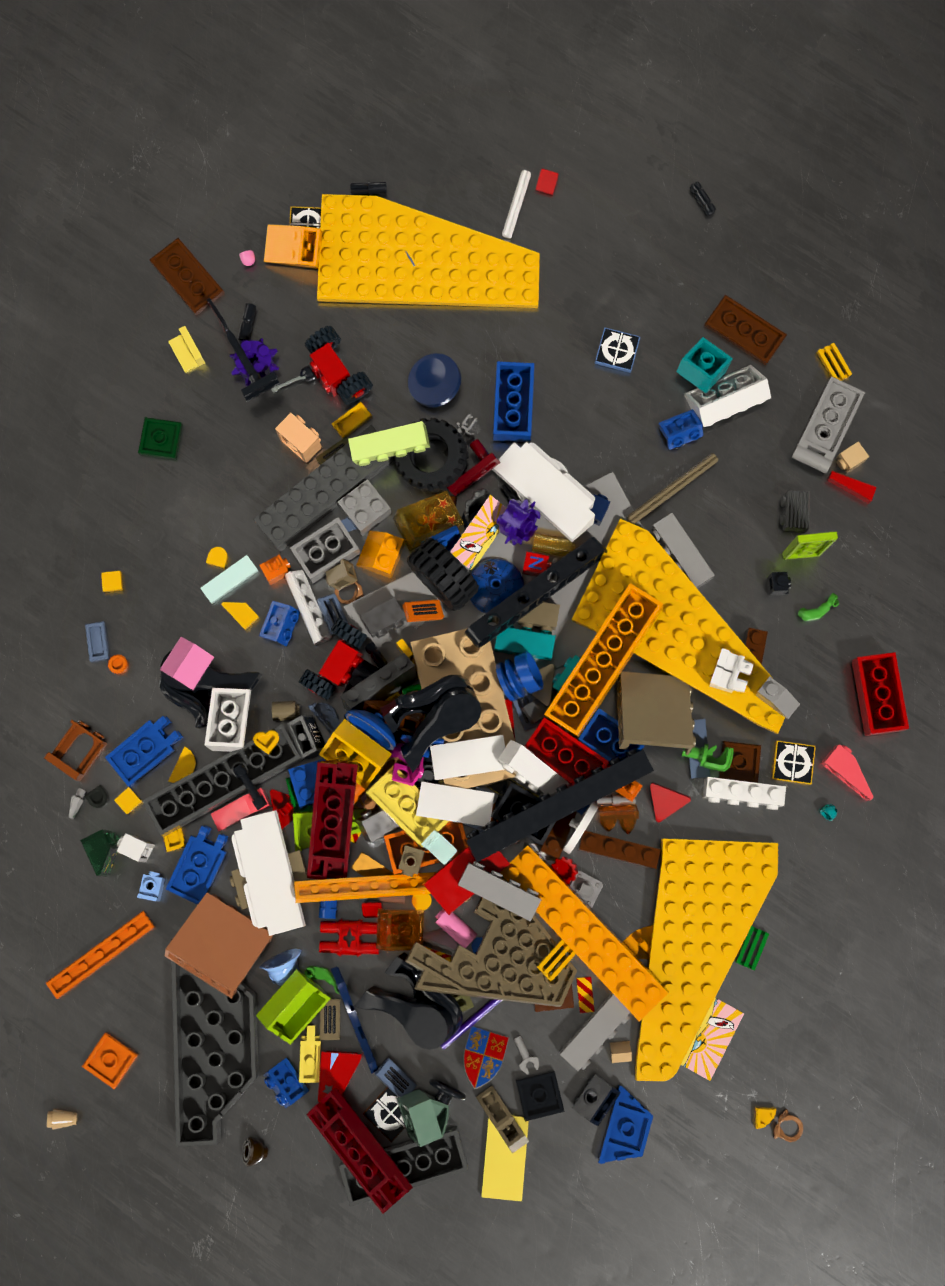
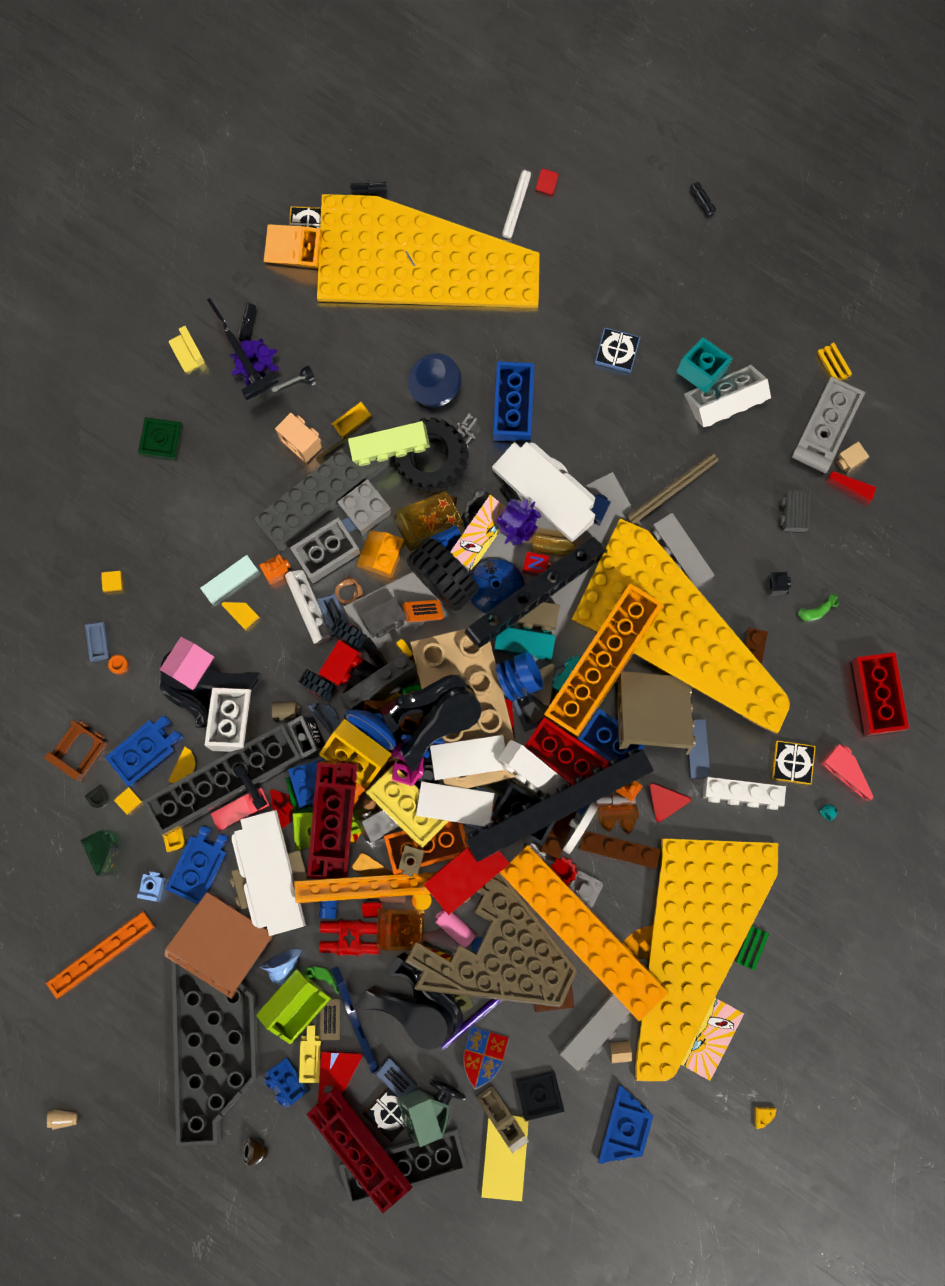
light grey bar [68,788,86,819] -> none
orange tile [82,1032,139,1089] -> none
white brick [117,833,155,862] -> none
reddish brown tile [149,238,224,315] -> none
yellow tile [206,547,228,569] -> none
bright pink hinge [239,250,255,266] -> none
yellow tile [253,730,279,755] -> none
blue bracket [259,601,300,646] -> none
brick [305,326,373,405] -> none
dark tan brick [325,559,358,590] -> none
light aqua bracket [421,830,457,865] -> none
dark red piece [447,439,501,497] -> none
light grey brick [458,861,541,921] -> none
light grey bar [514,1035,539,1074] -> none
yellow tile [537,939,575,981] -> none
black brick [572,1074,621,1126] -> none
sticker [576,977,595,1013] -> none
blue bracket [659,409,703,450] -> none
bright green piece [681,743,734,772] -> none
reddish brown tile [704,294,787,366] -> none
white hips [709,648,754,693] -> none
reddish brown tile [718,741,761,783] -> none
light grey slope [756,677,800,720] -> none
medium nougat piece [774,1109,803,1142] -> none
lime tile [782,532,838,560] -> none

